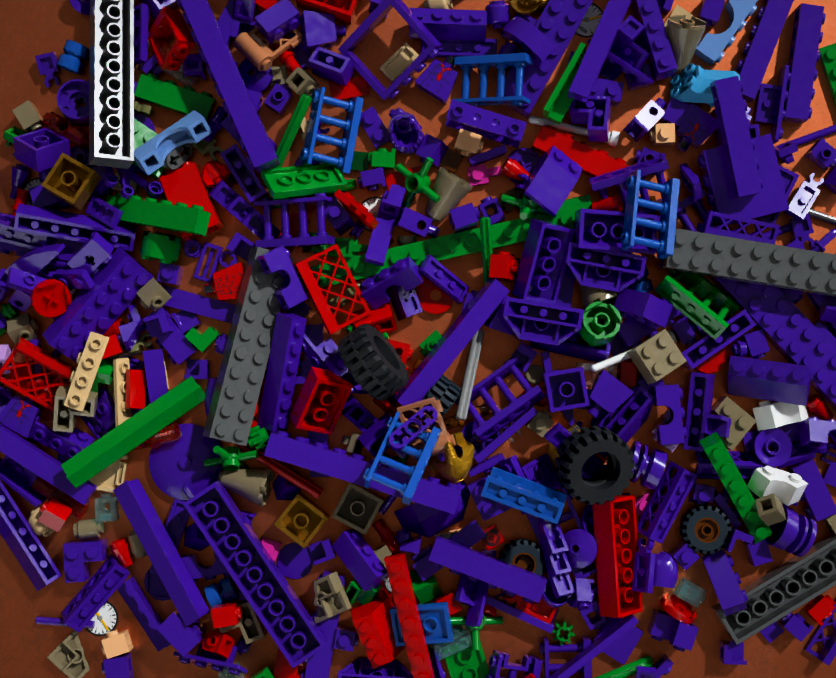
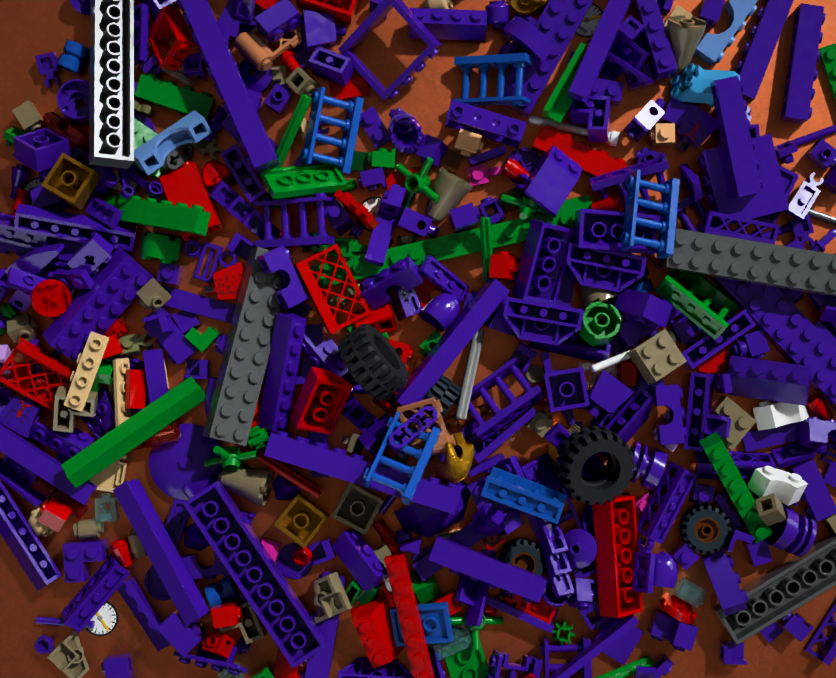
light nougat brick [101,629,134,659] -> none
dark purple slope [117,304,144,351] -> none
dark purple brick [334,625,359,652] -> none
tan tile [379,42,419,83] -> none
dark purple torso [415,55,458,105] -> none
dark purple tile [421,39,497,58] -> none
dark purple bracket [754,65,791,144] -> none
dark purple dish [754,428,792,467] -> none
red brick [802,594,836,626] -> none
none -> dark purple plate [35,635,54,654]
none -> red tile [292,546,312,566]
none -> dark purple piece [419,293,460,332]
none -> dark purple panel [473,508,505,536]
none -> dark purple brick [498,508,525,536]
none -> dark purple plate [714,373,733,394]

